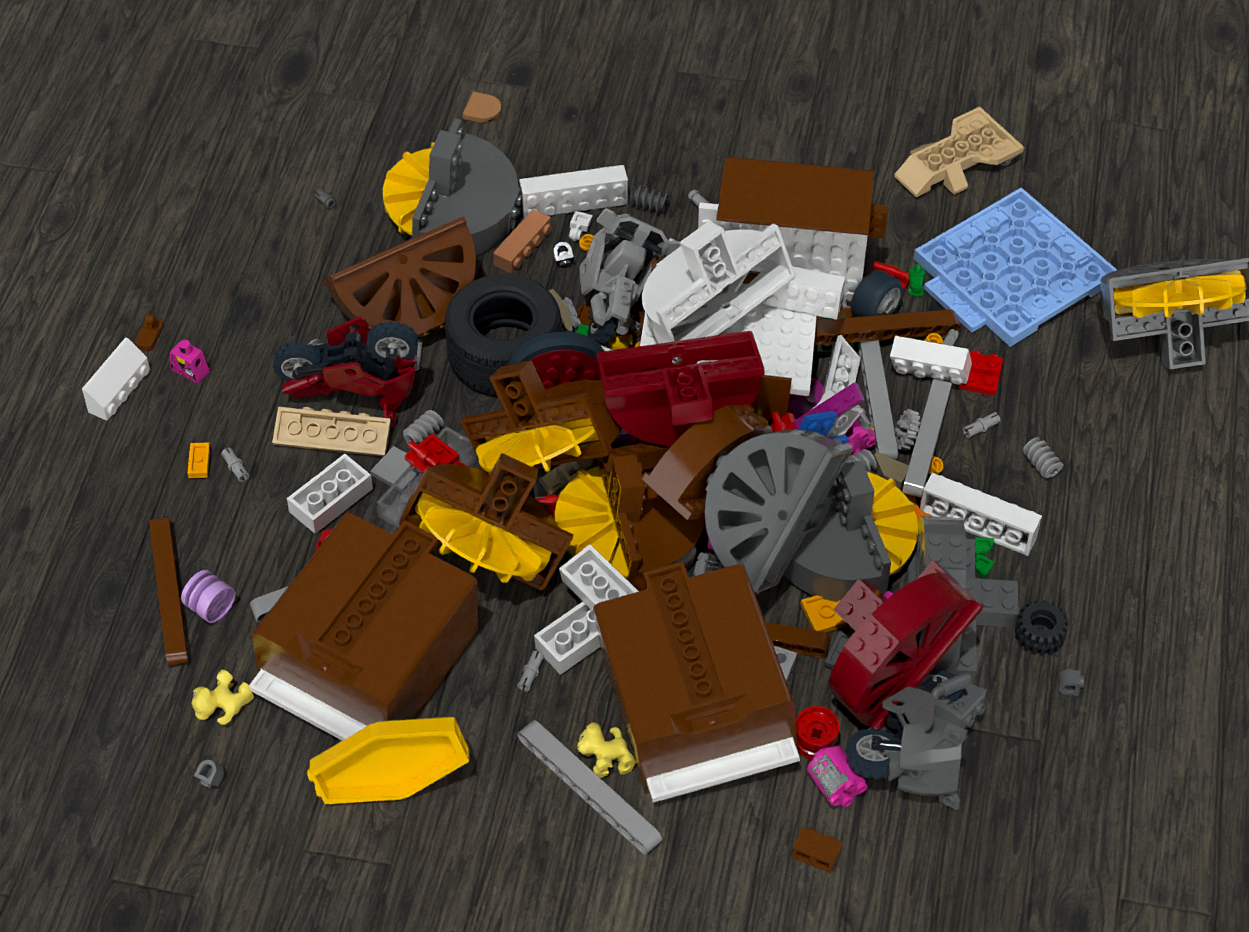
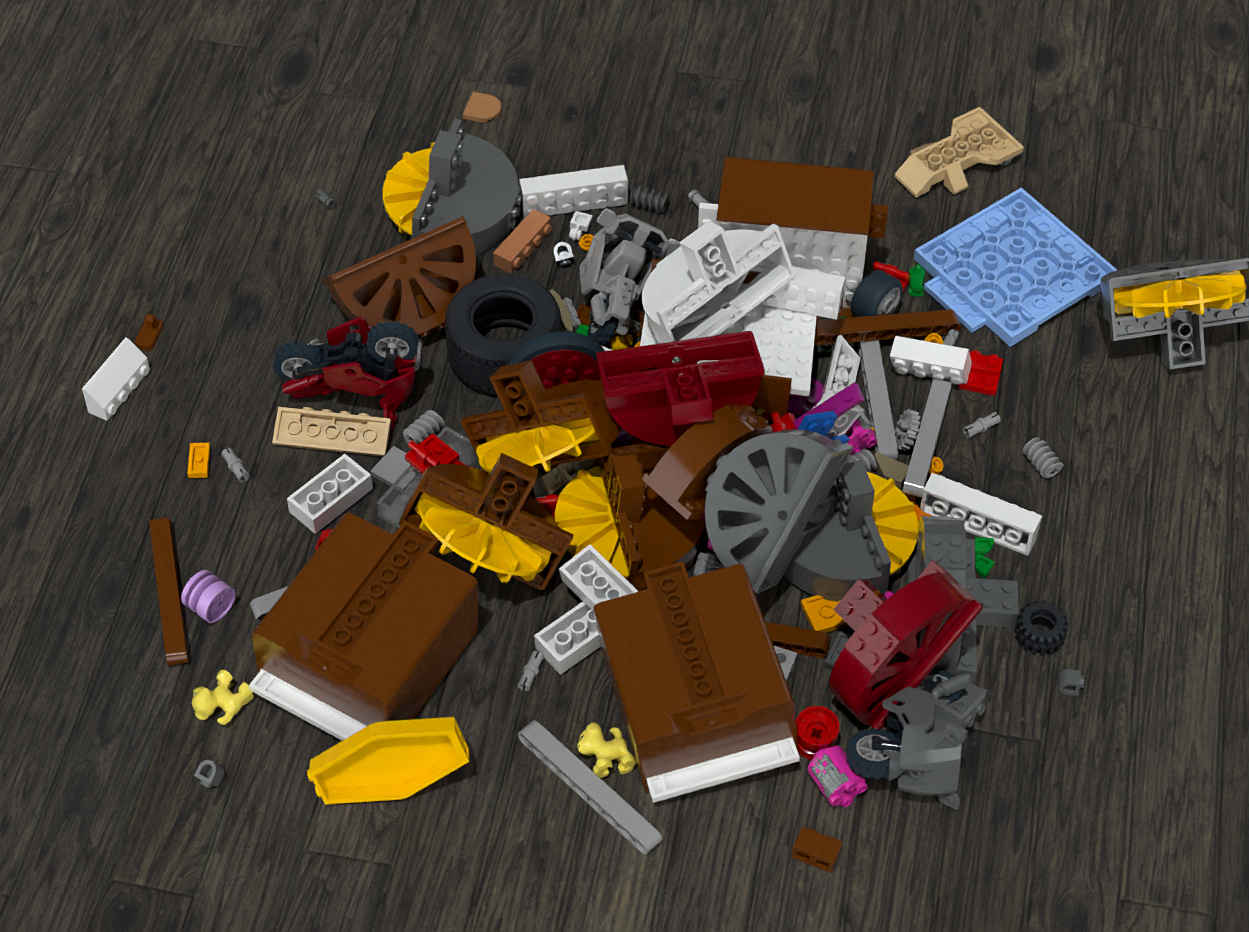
dark pink torso [170,340,210,384] -> none

